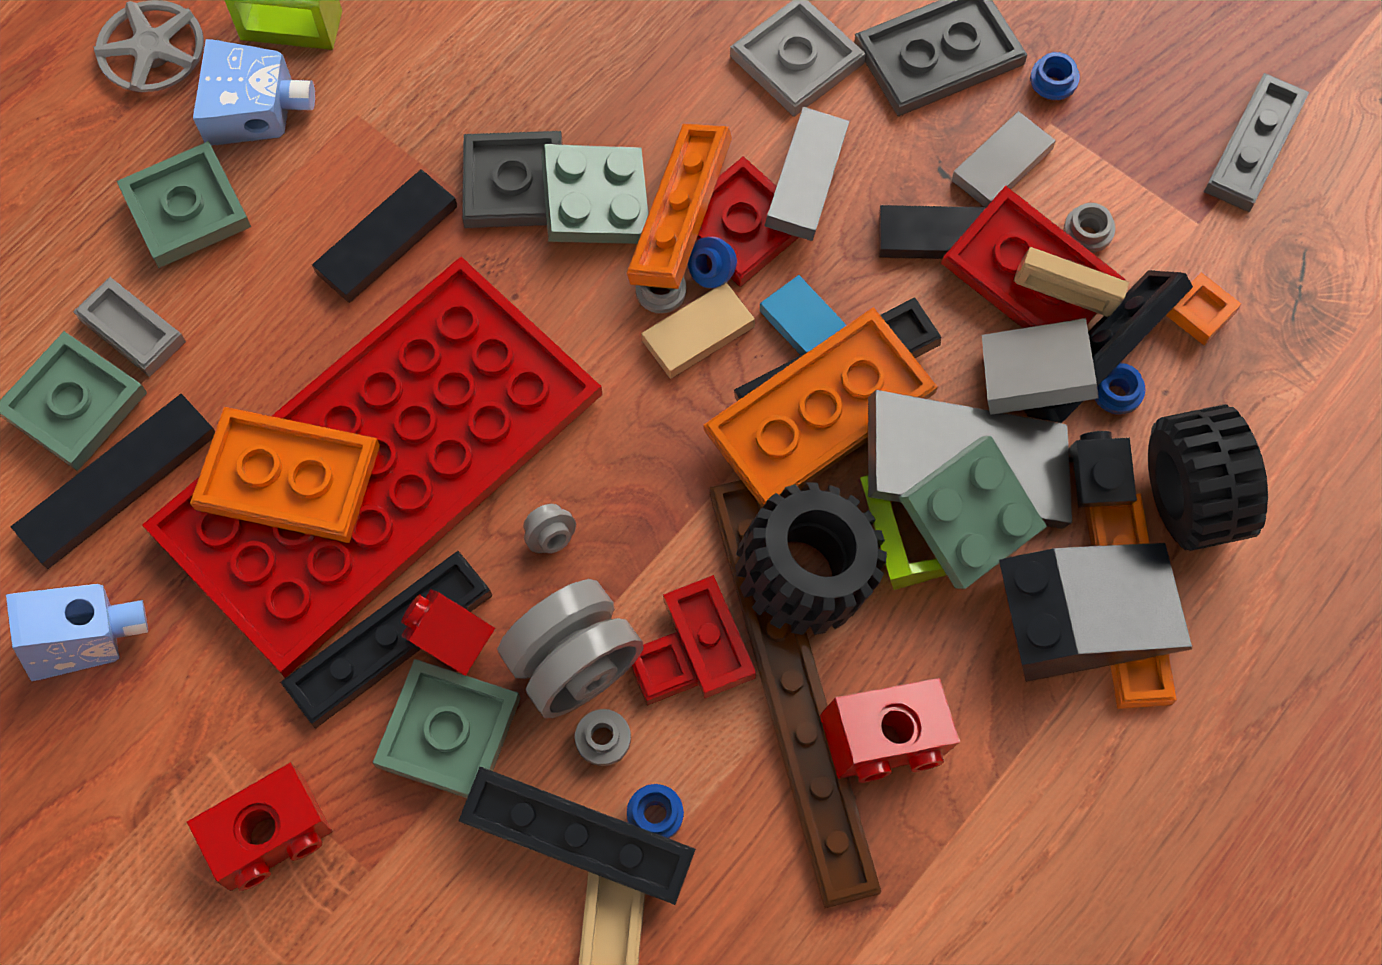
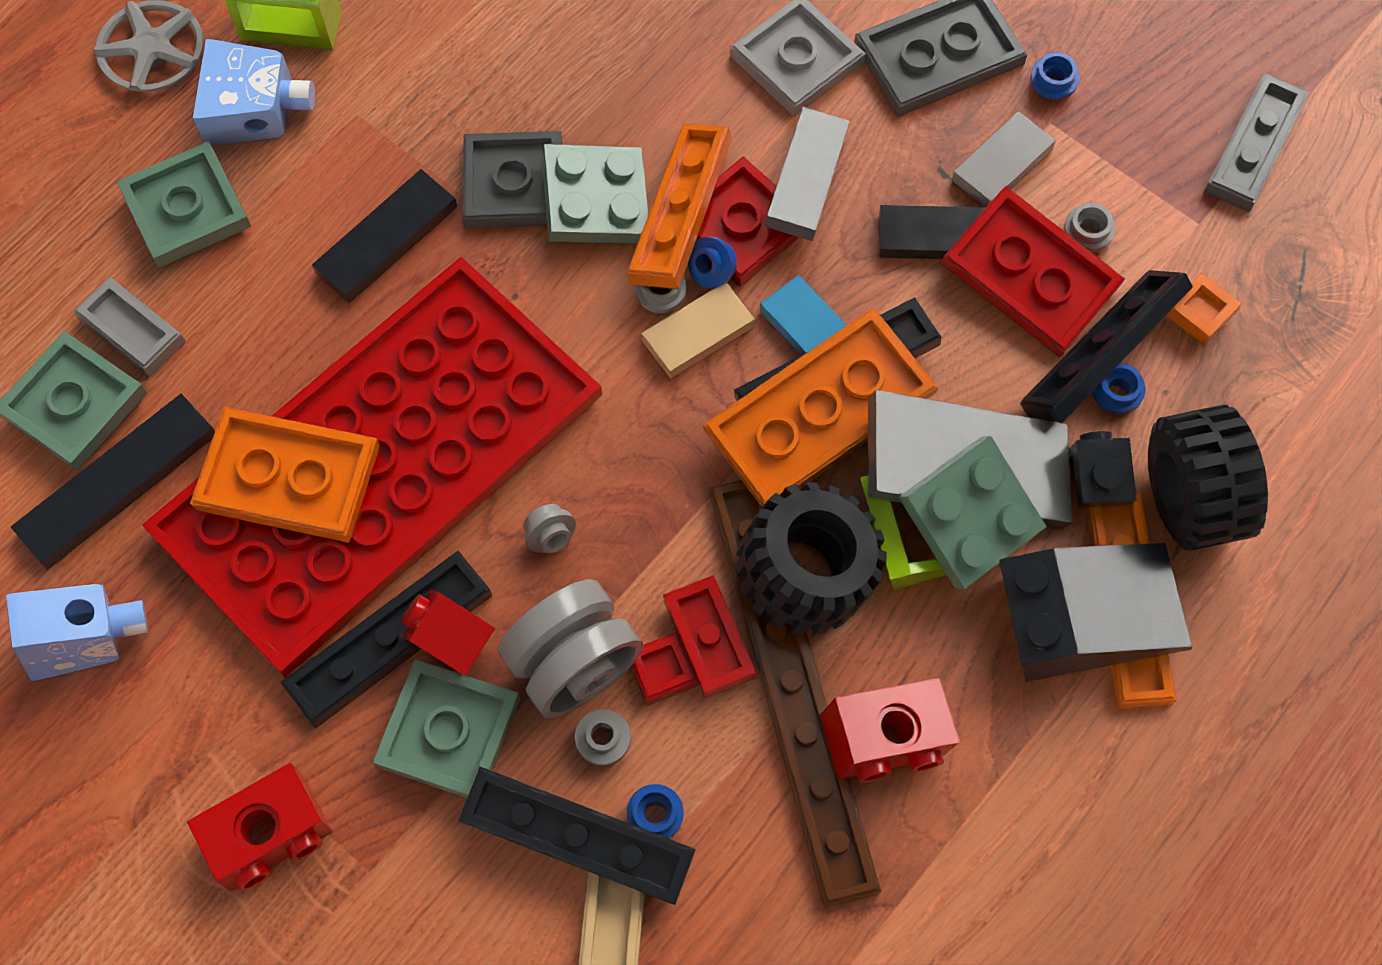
light grey tile [982,318,1099,415] -> none
tan tile [1013,247,1130,317] -> none

